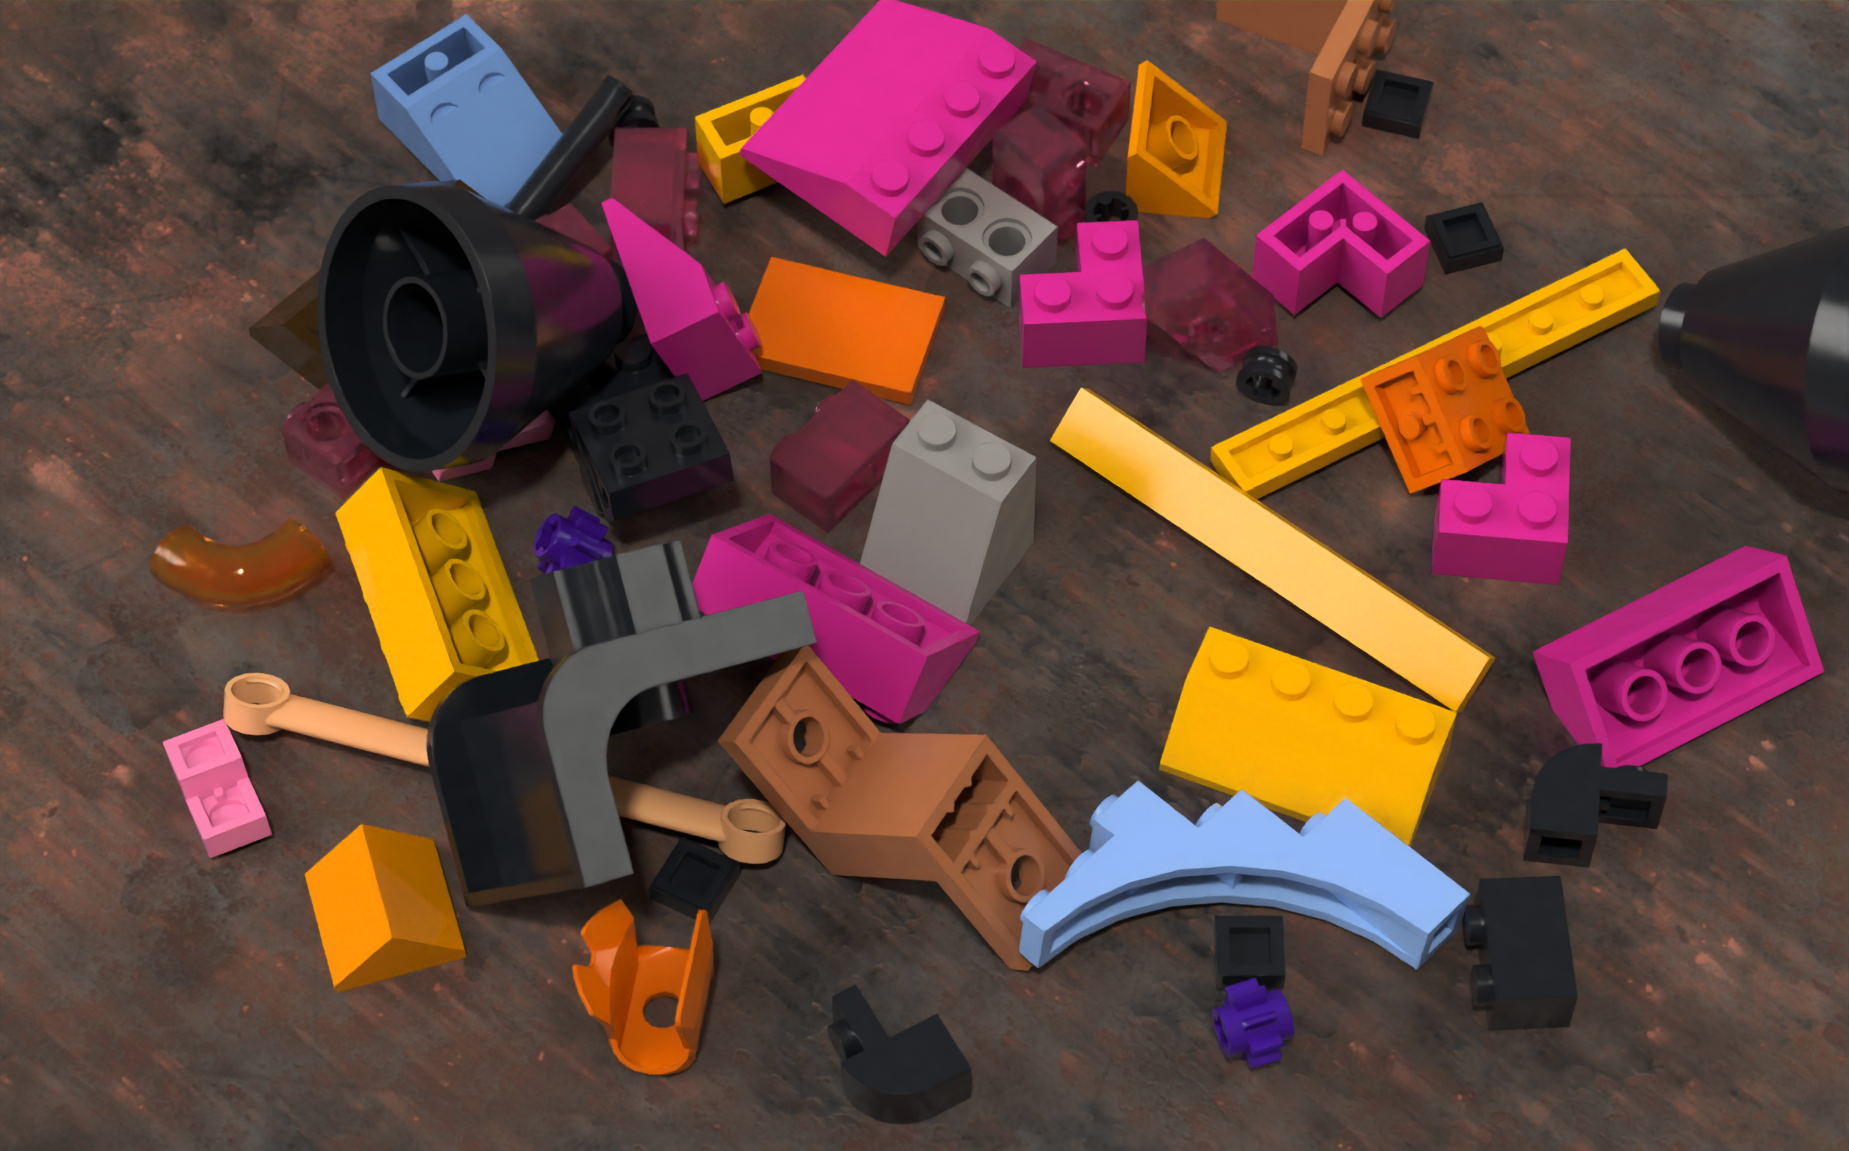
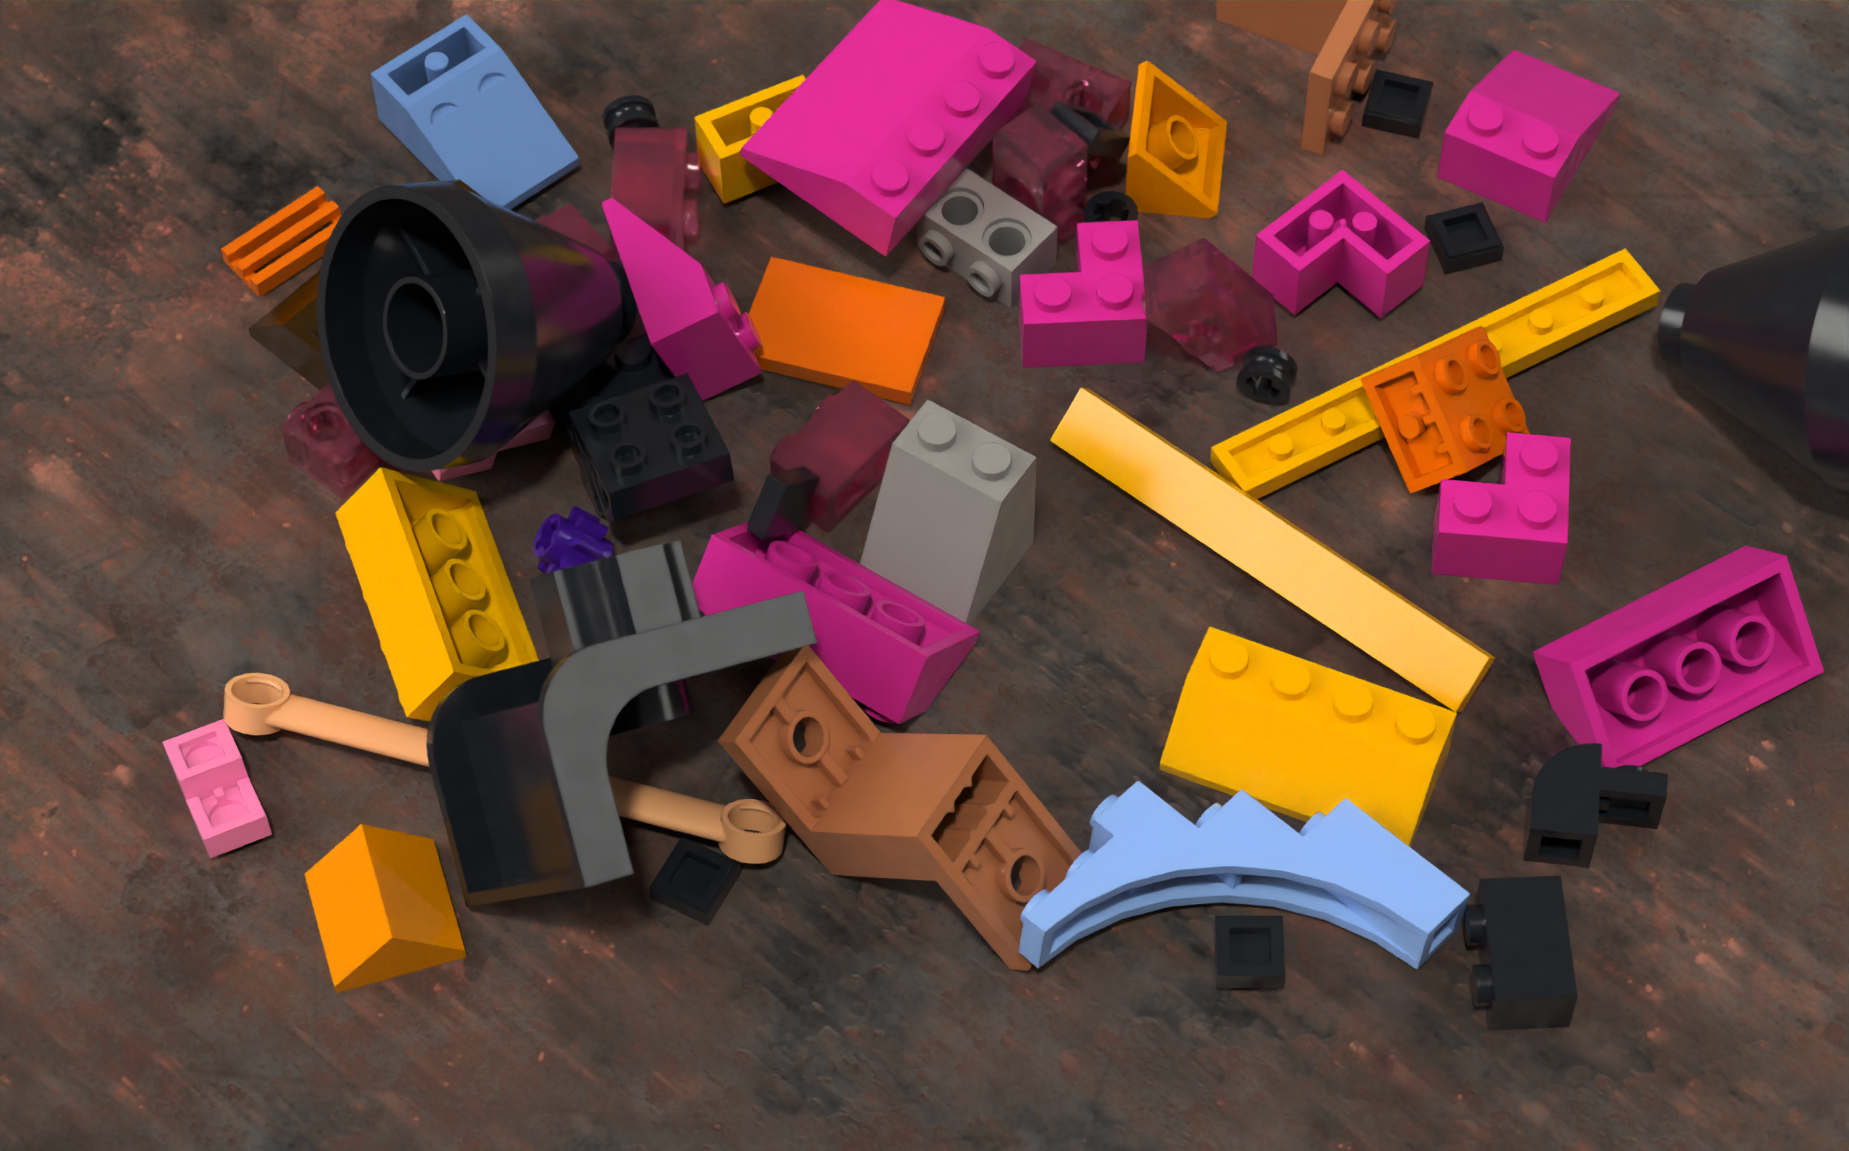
clear orange cylinder [150,519,331,609] -> none
black pin [506,75,637,223] -> none
orange piece [572,899,714,1075] -> none
black brick [827,984,971,1124] -> none
dark purple gear [1212,978,1295,1069] -> none
none -> orange tile [221,186,342,298]
none -> black tile [747,466,821,541]
none -> black plate [1045,101,1130,161]
none -> dark pink slope [1437,49,1621,223]

